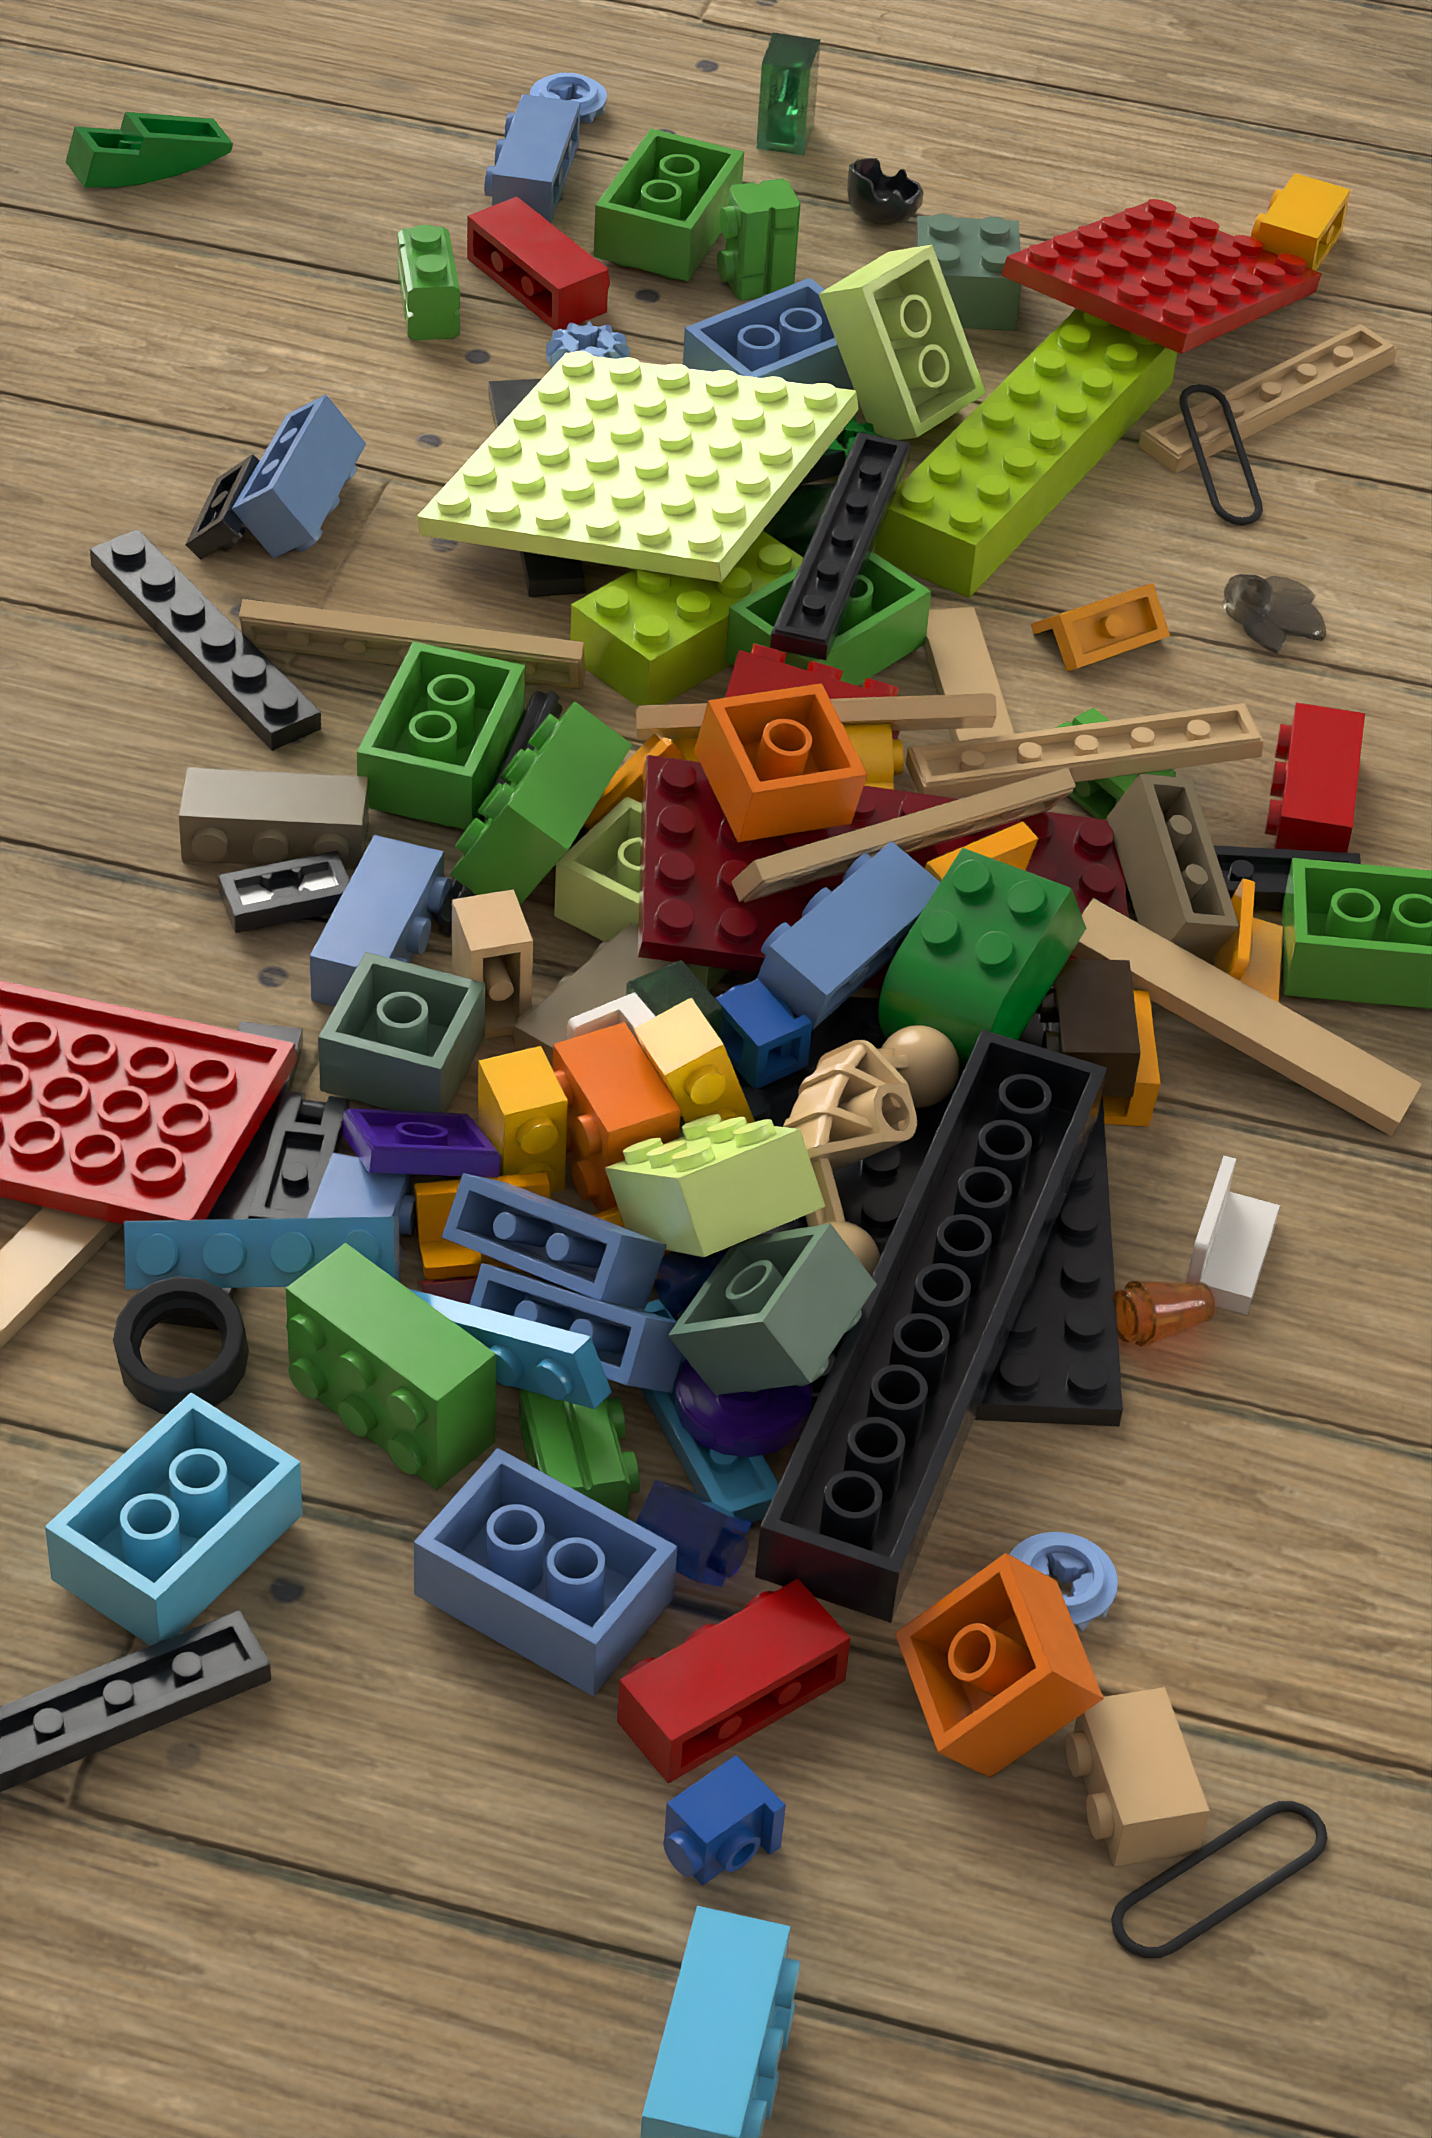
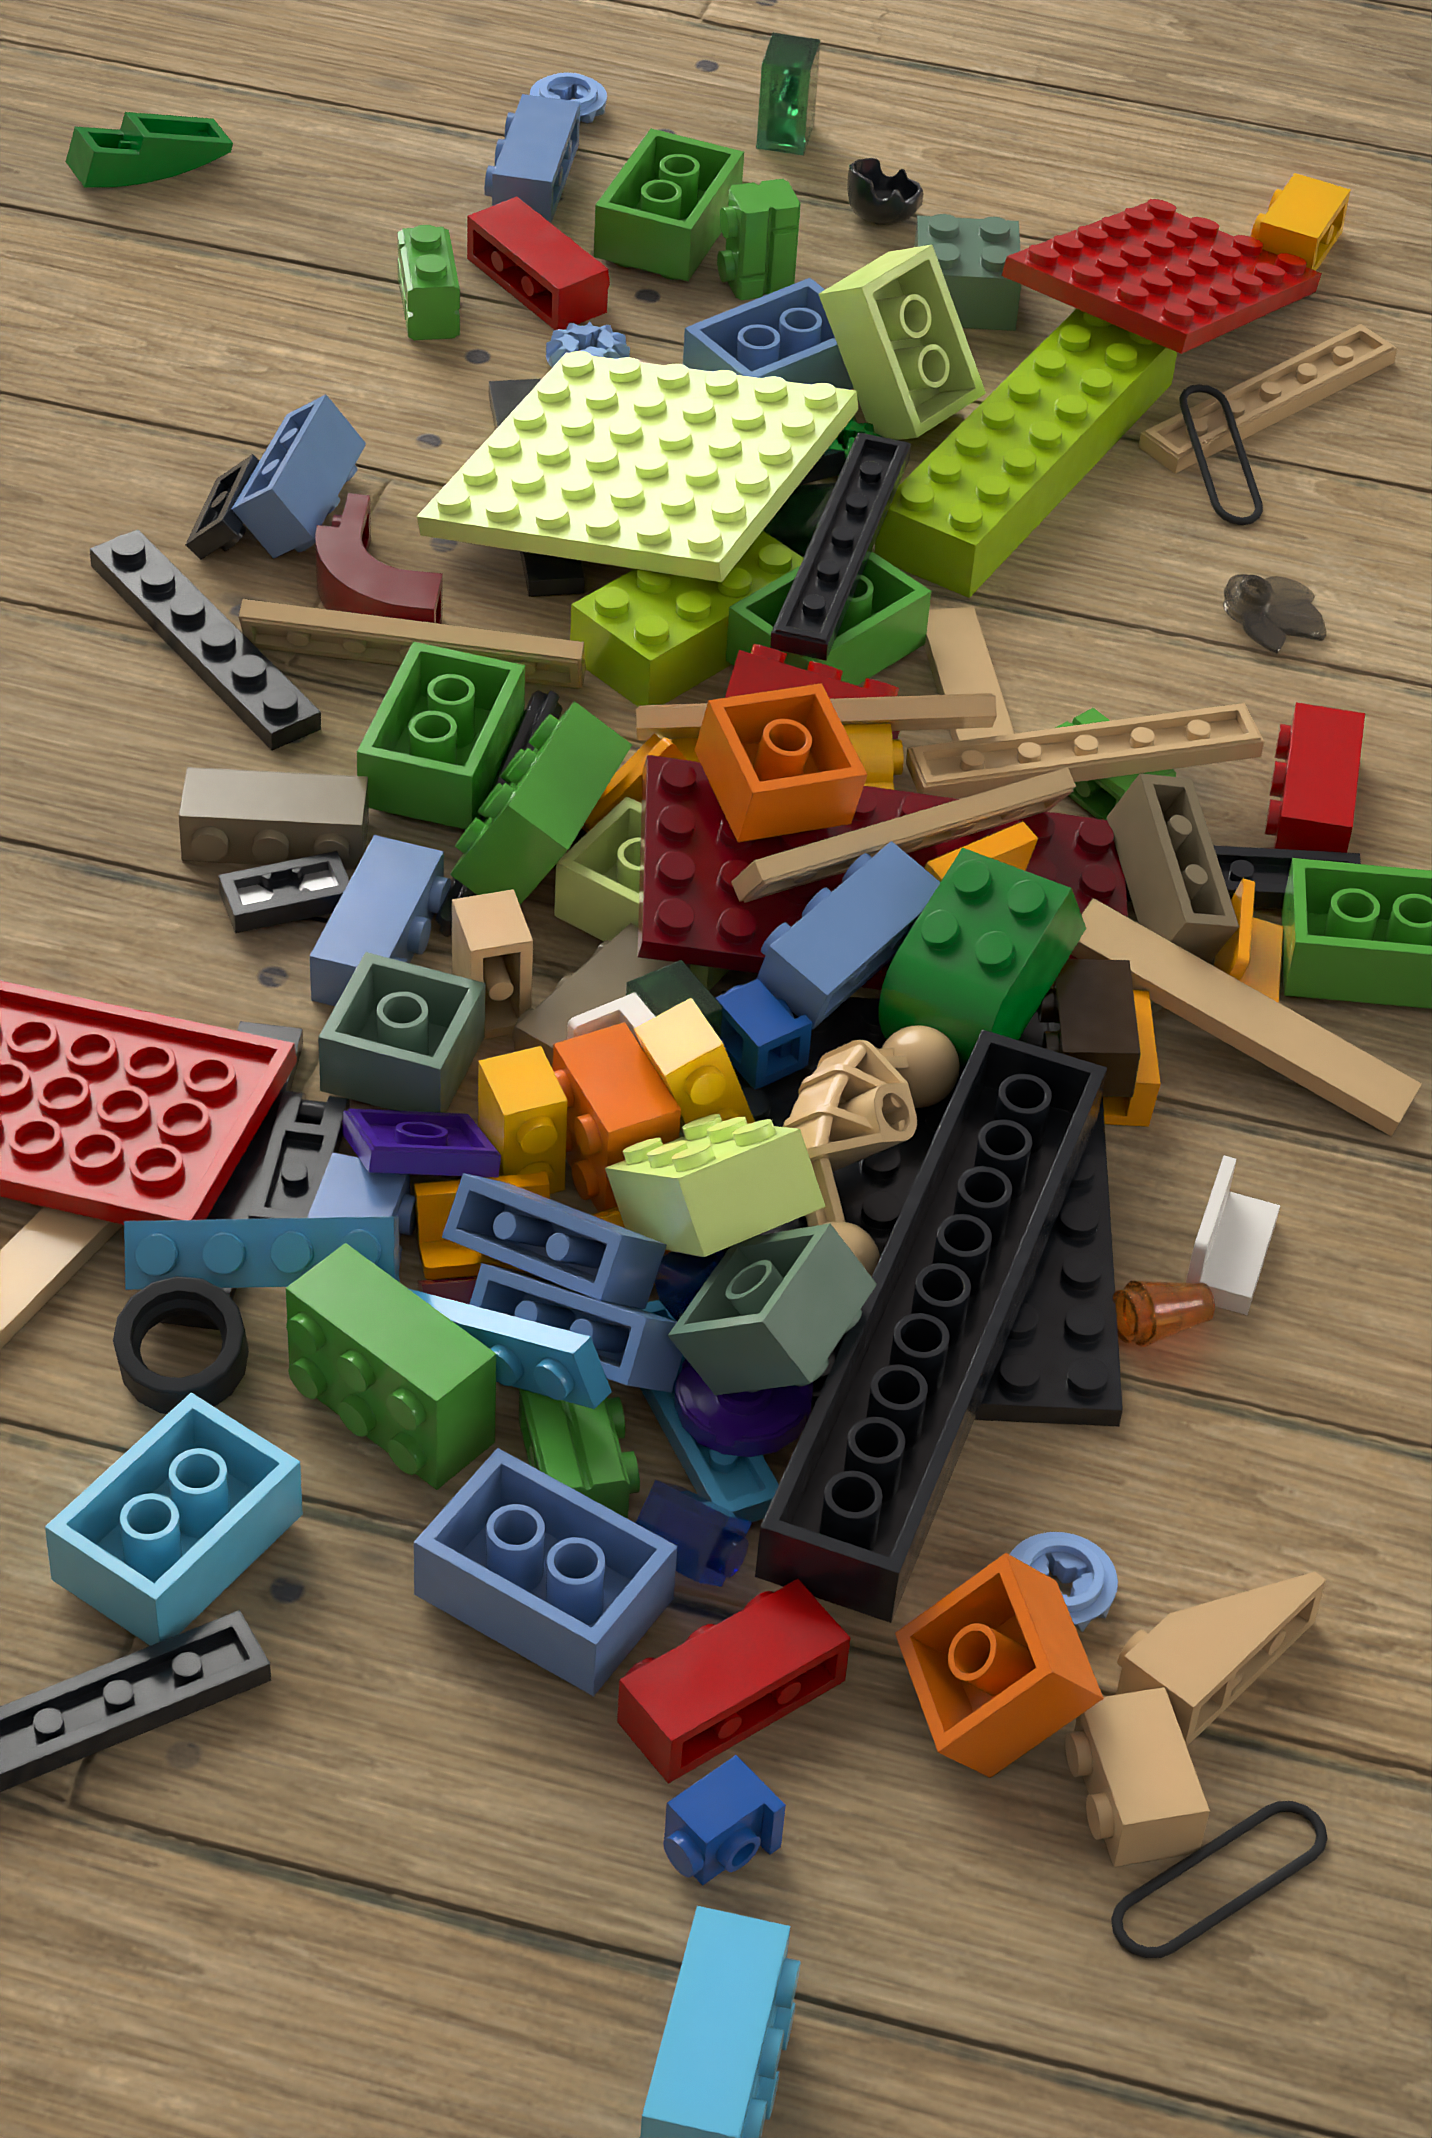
light orange panel [1030,583,1170,671] -> none
none -> arch [315,493,443,624]
none -> tan slope [1116,1572,1326,1746]

